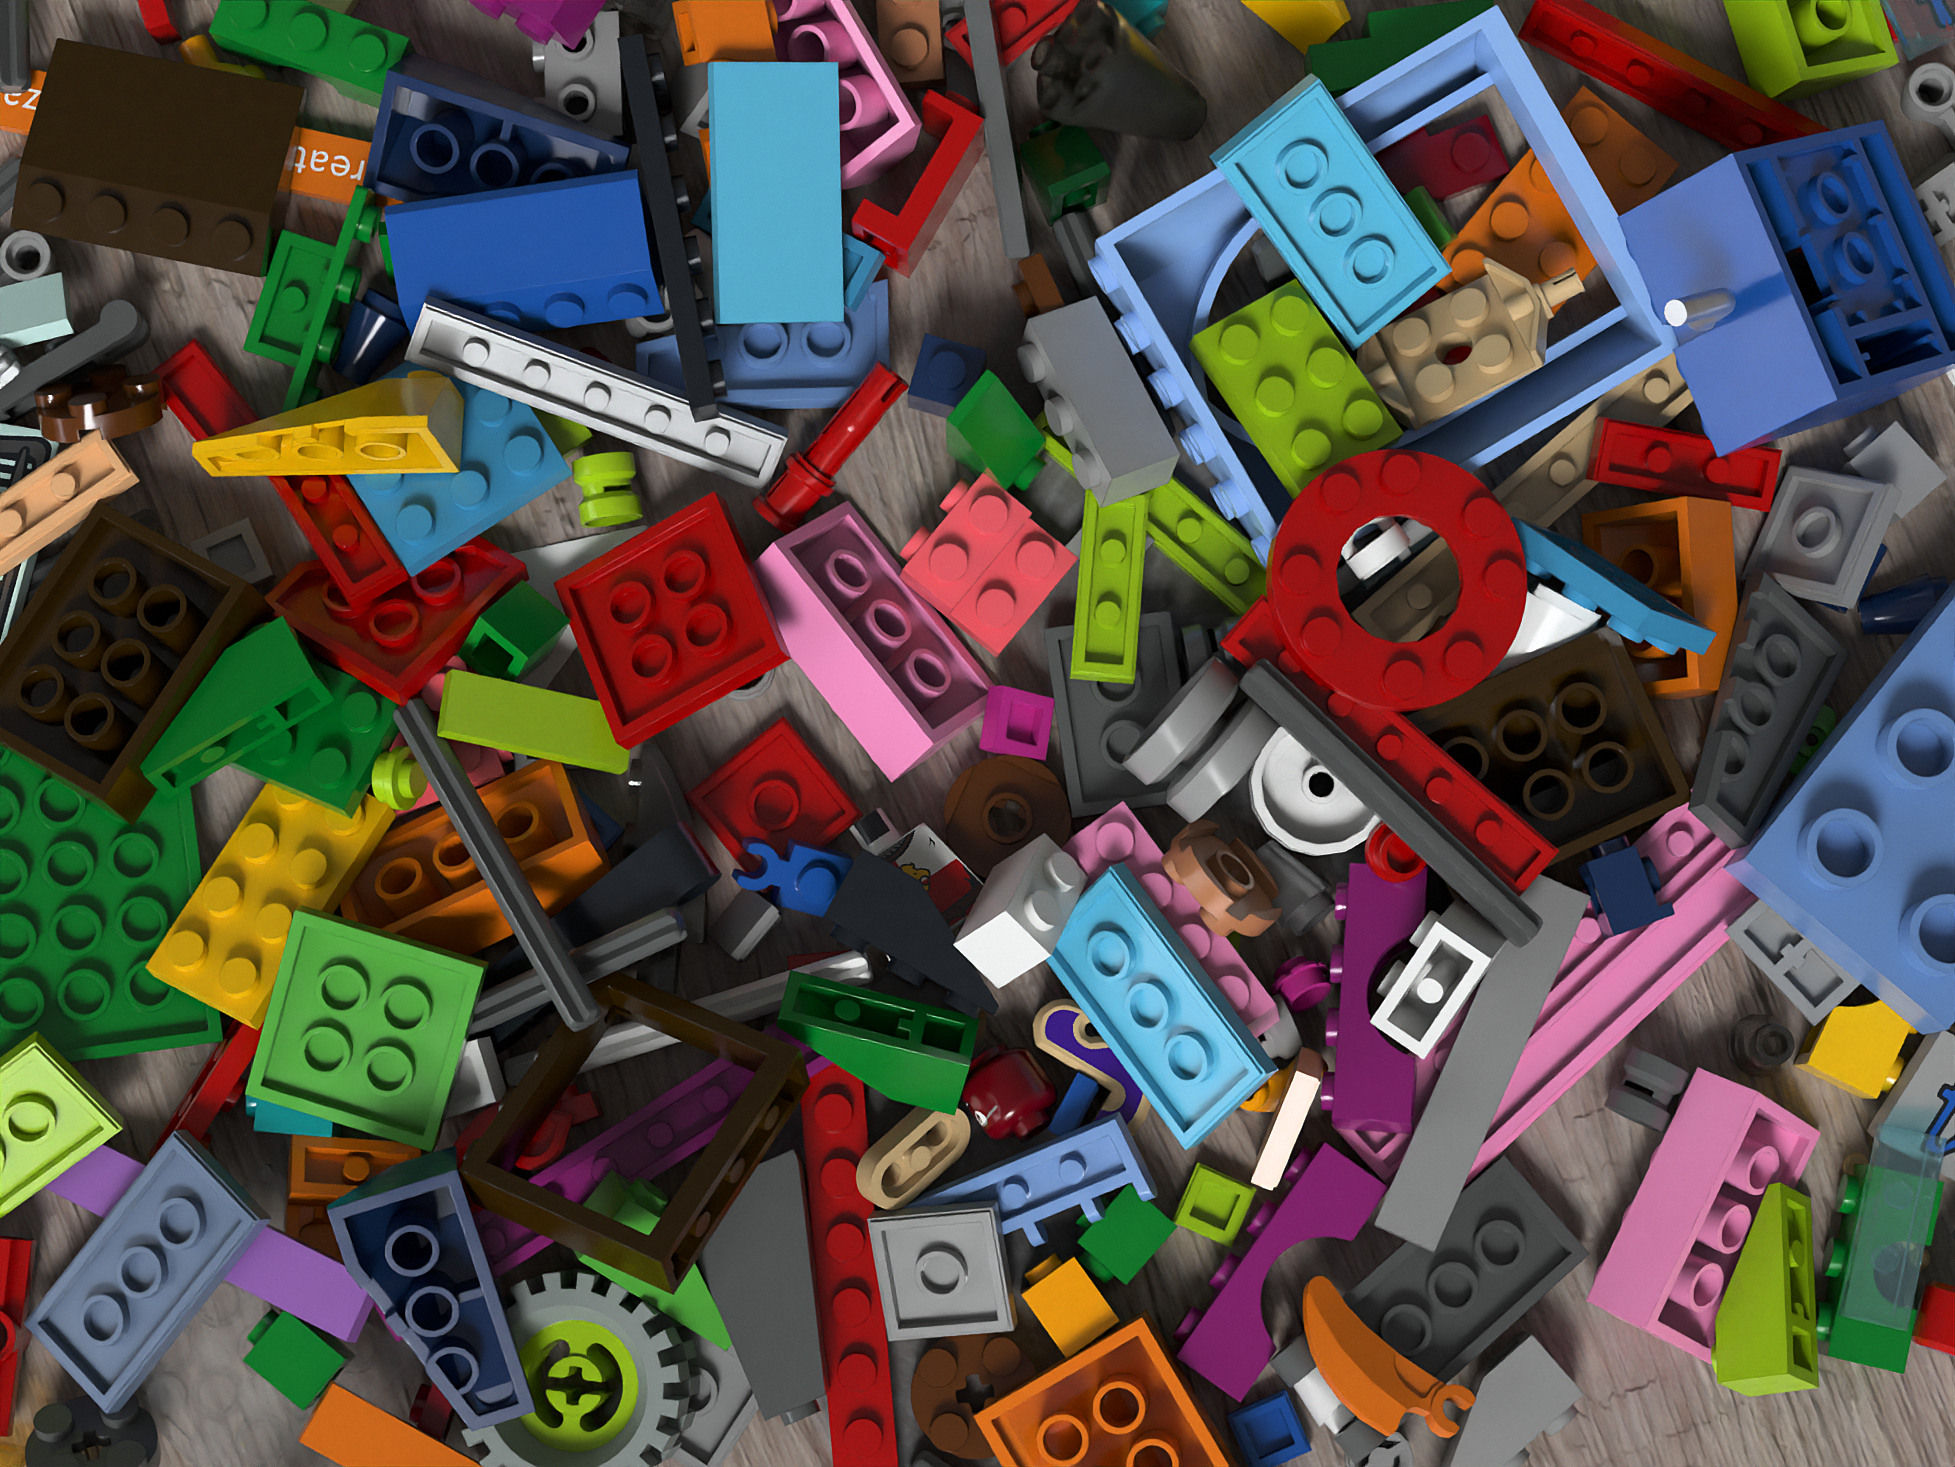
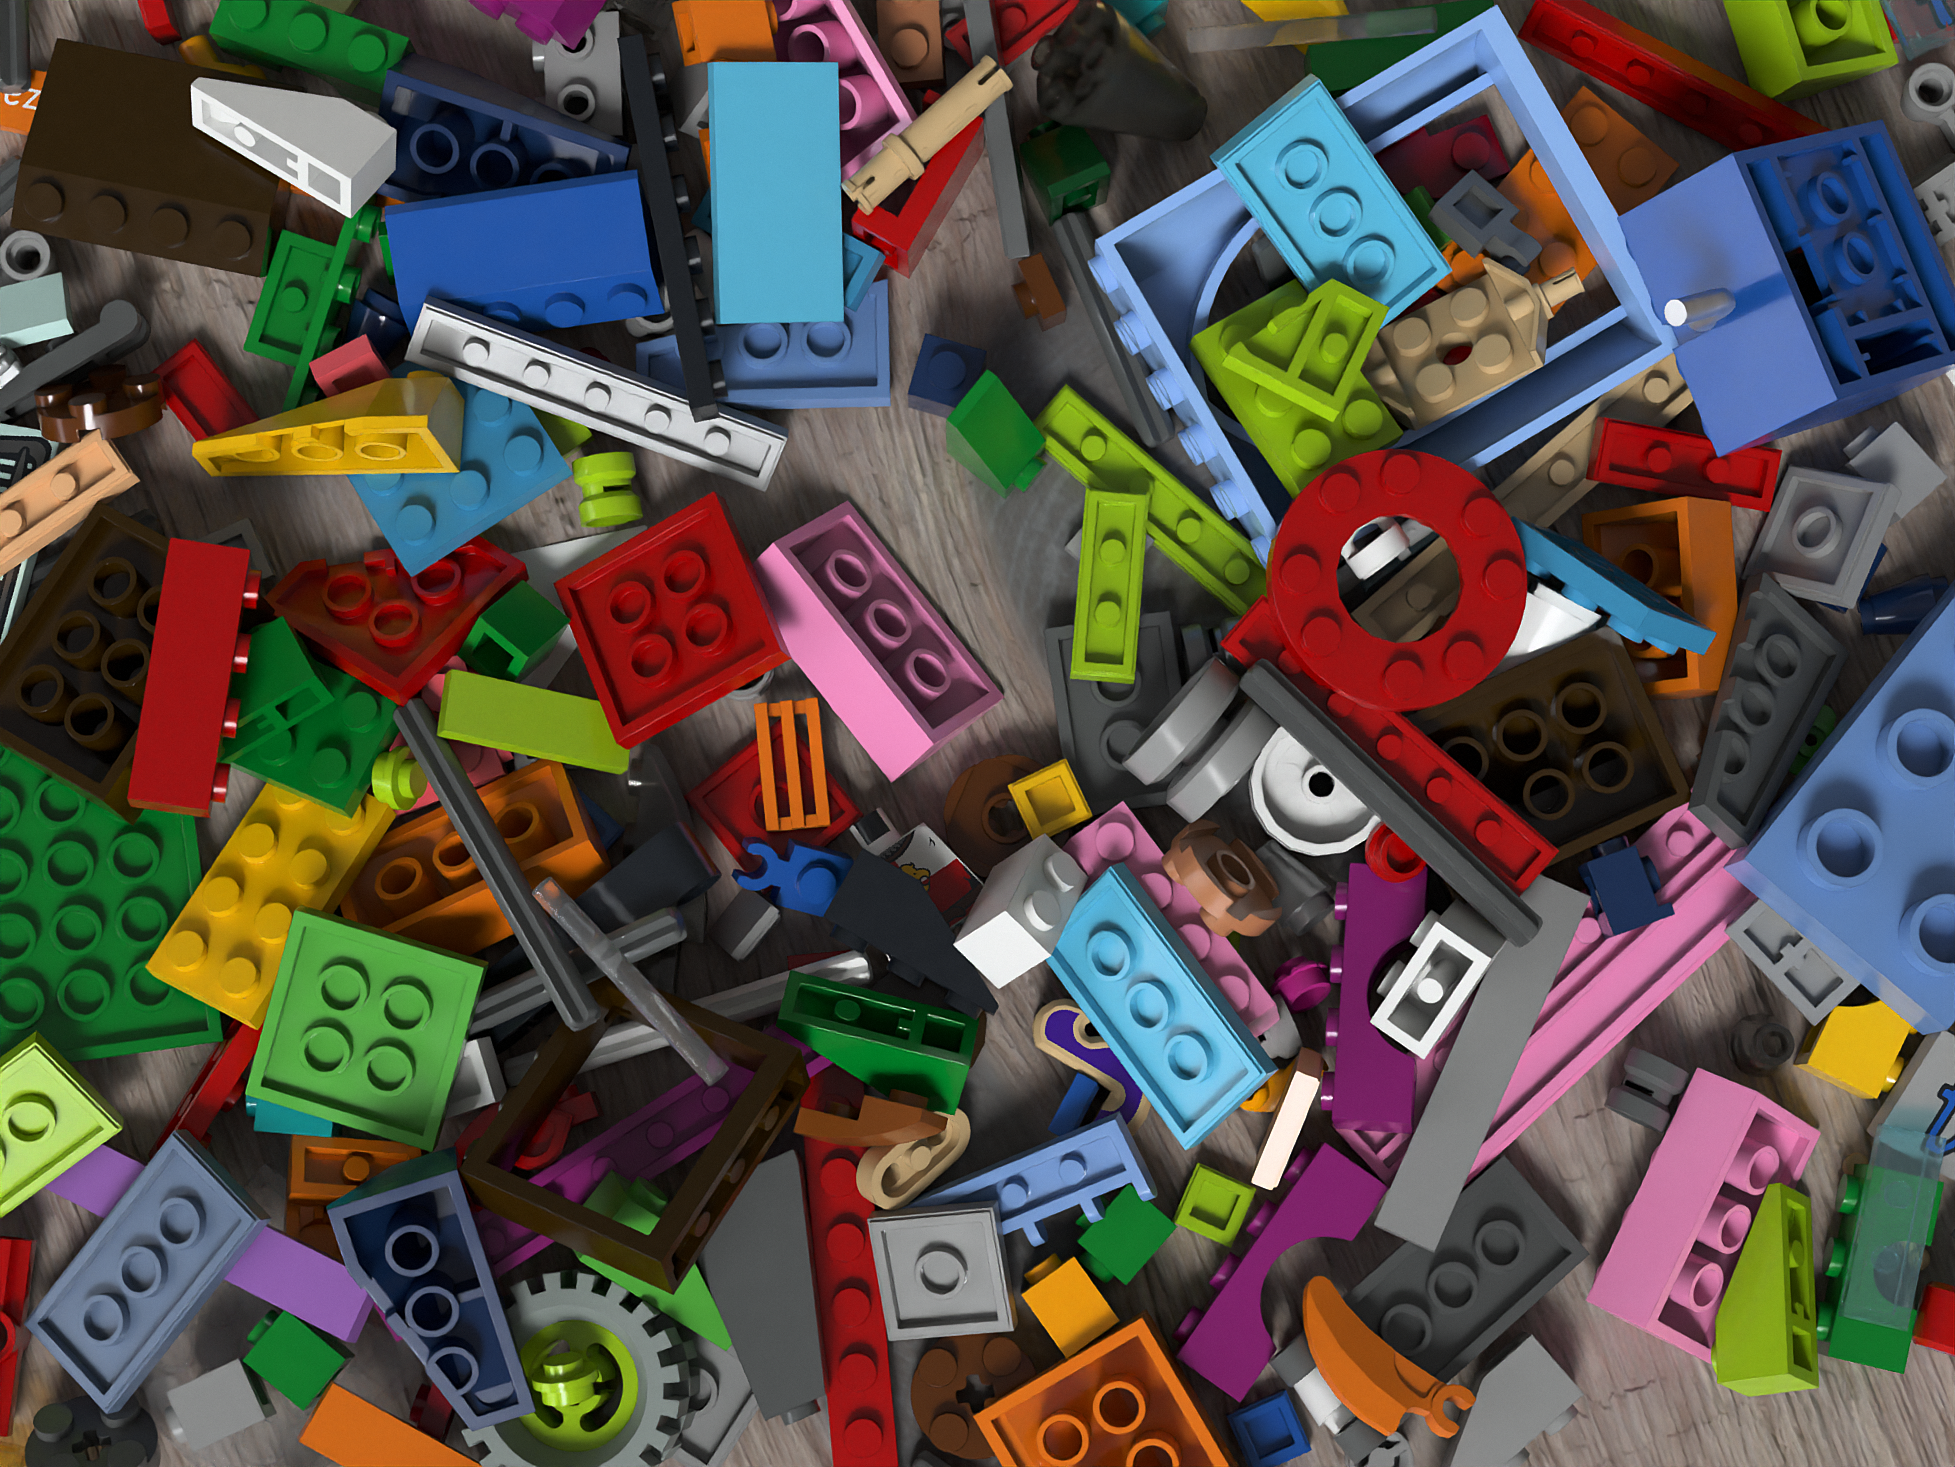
red tile [266,474,408,611] -> none
red pin [751,360,909,535] -> none
coral plate [899,473,1078,658] -> none
dark red head [962,1043,1058,1143] -> none
dark pink plate [979,685,1054,762] -> none
light grey brick [1017,296,1180,508] -> none
none -> red brick [127,537,262,818]
none -> light grey brick [165,1356,277,1453]
none -> white slope [191,77,397,219]
none -> coral plate [309,334,394,398]
none -> clear bar [532,877,729,1086]
none -> lime plate [532,1352,599,1407]
none -> orange tile [754,697,831,833]
none -> dark orange slope [794,1089,948,1147]
none -> tan pin [841,55,1013,215]
none -> yellow tile [1007,758,1093,840]
none -> clear bar [1186,7,1437,53]
none -> lime wing [1222,278,1390,422]
none -> dark grey plate [1427,169,1543,276]

